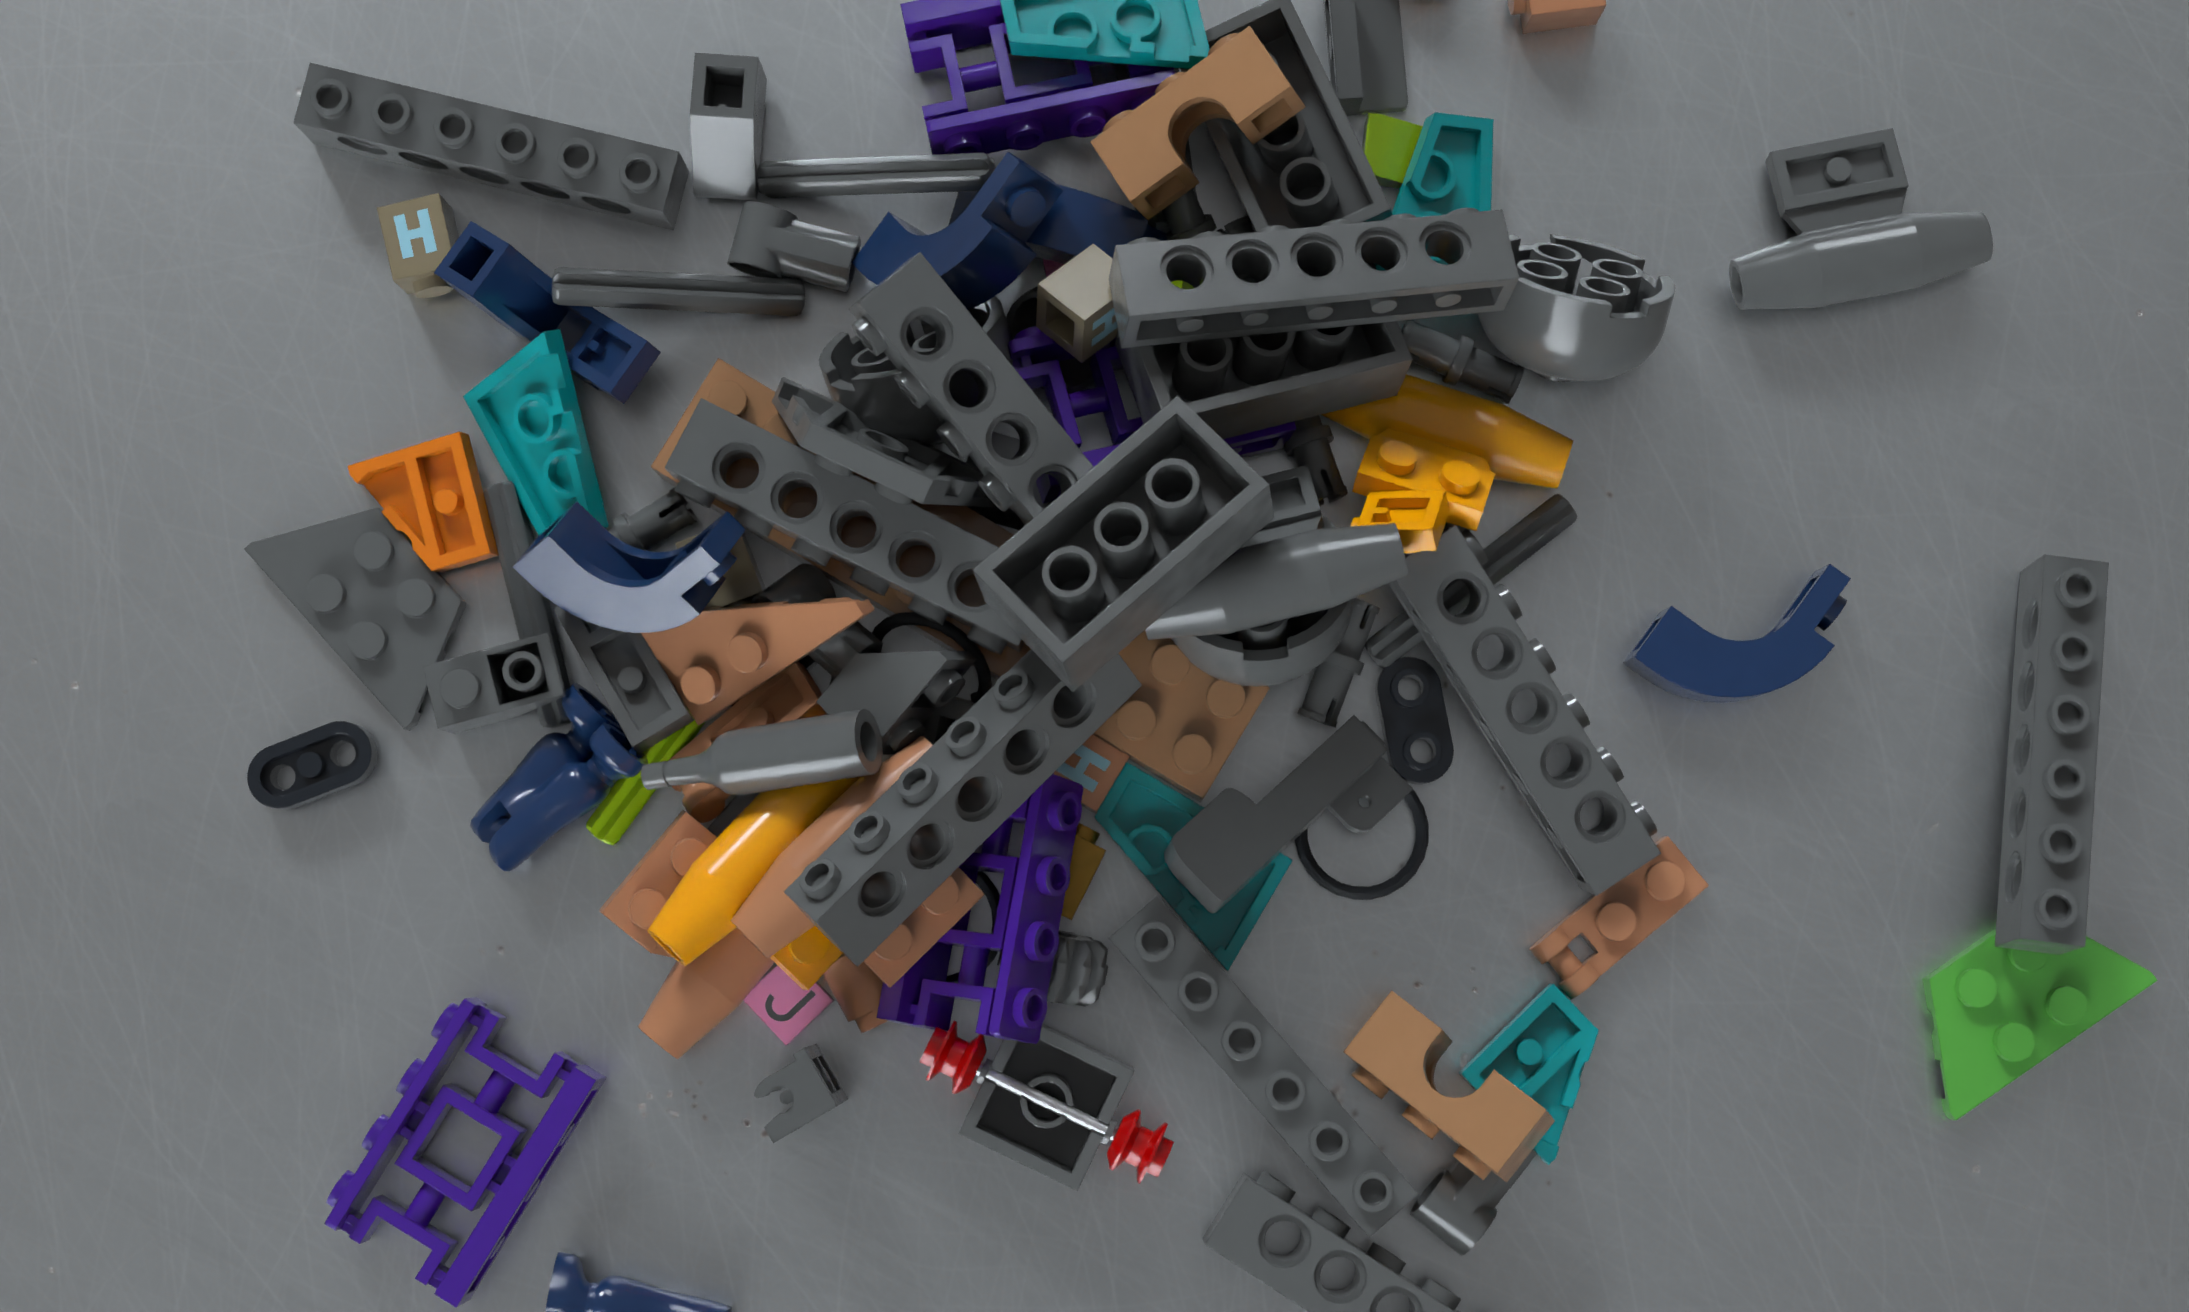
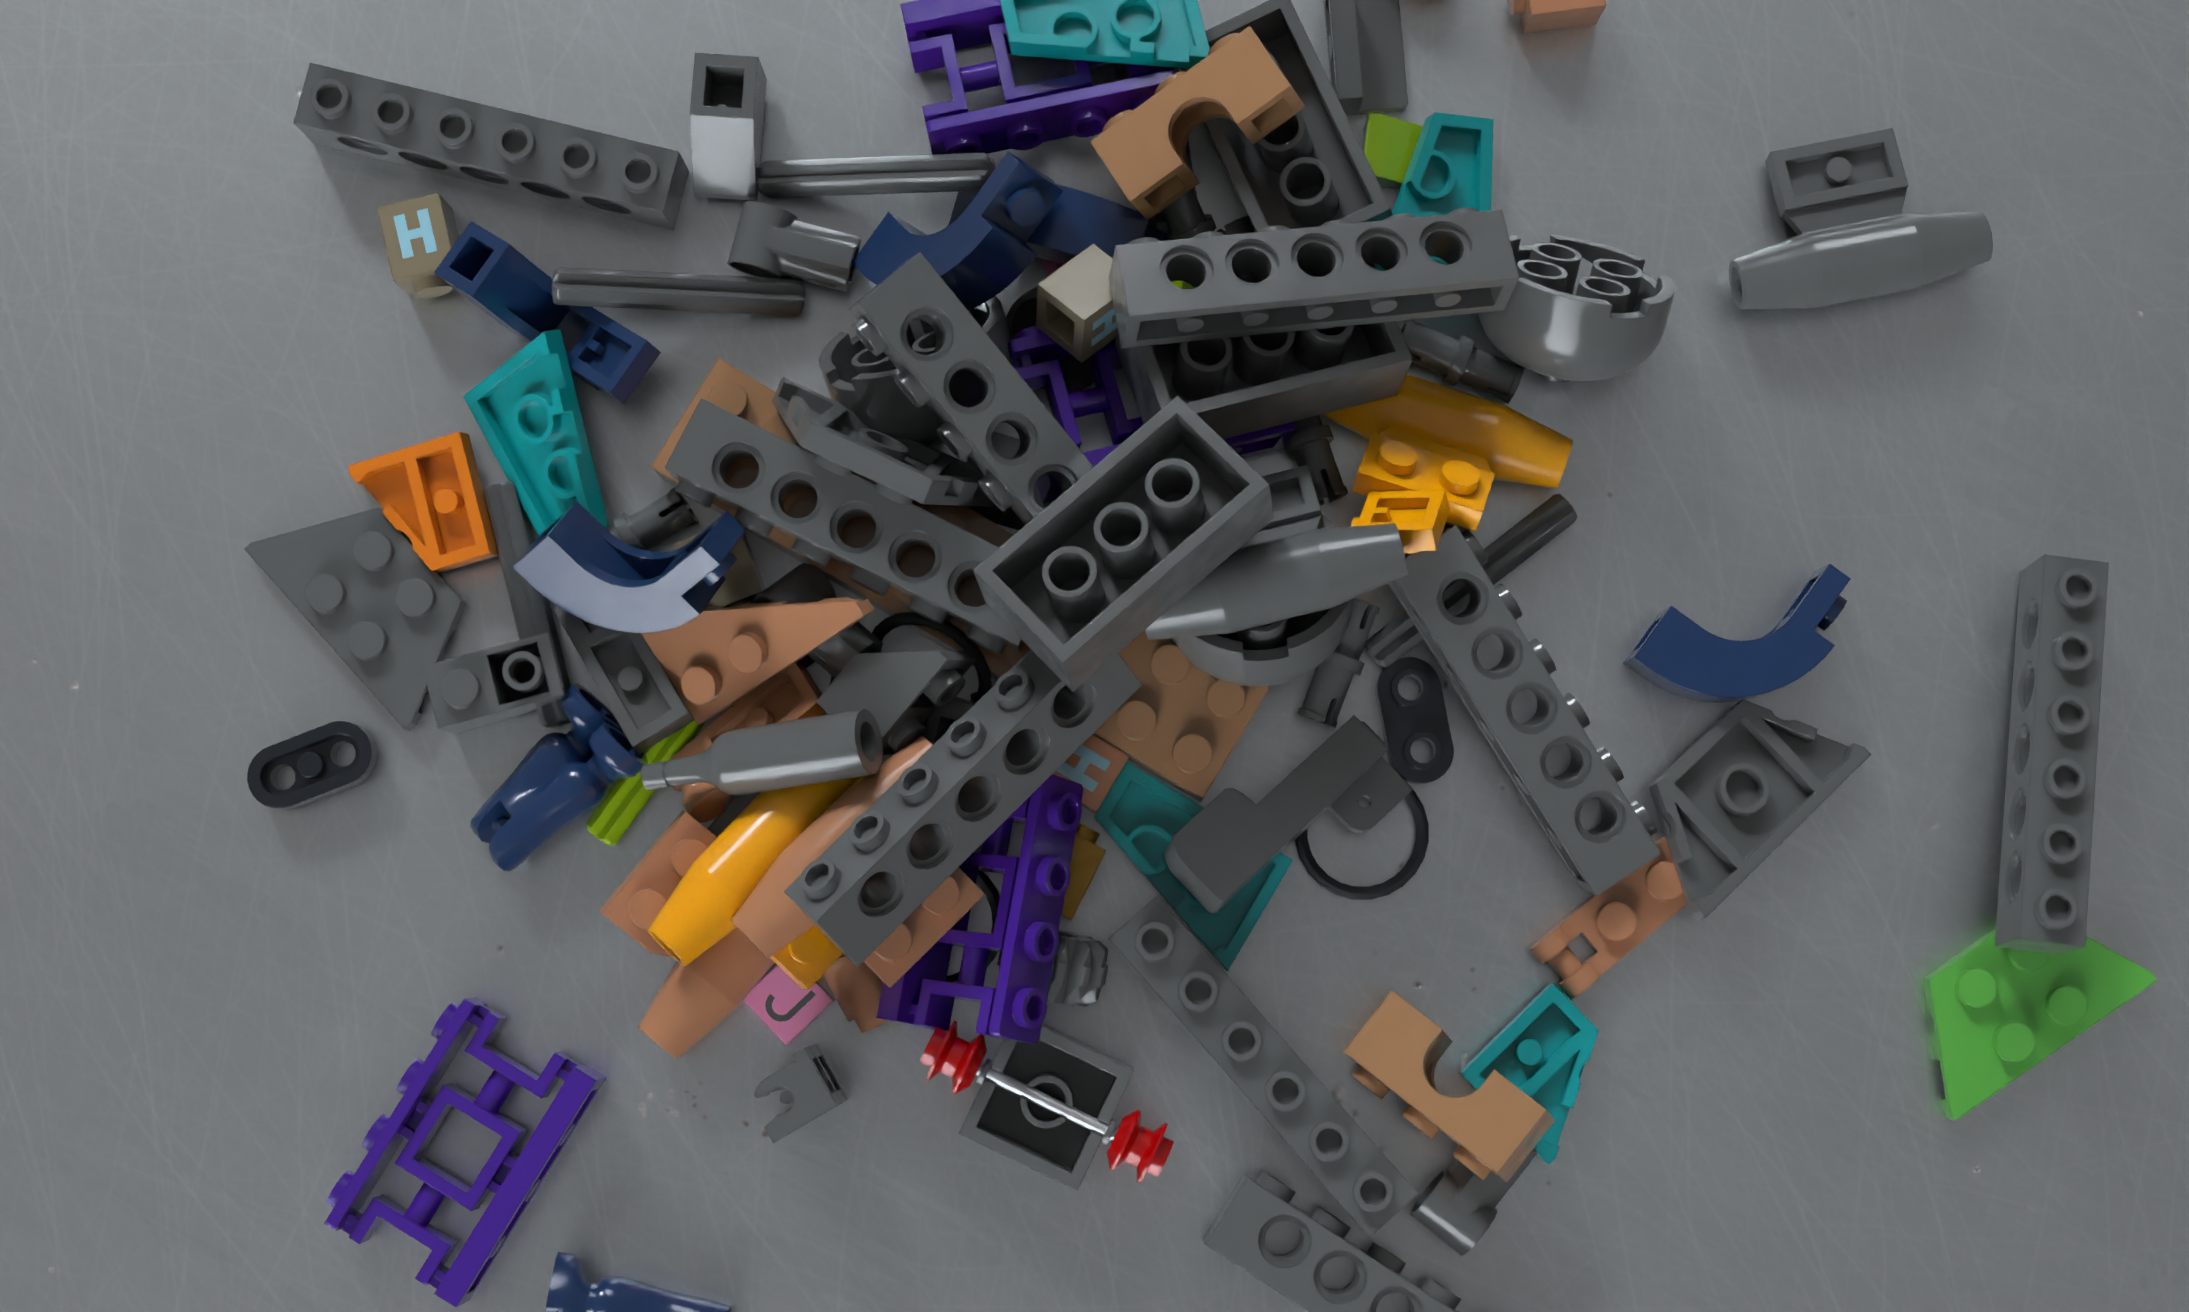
none -> dark grey wing [1649,699,1872,922]

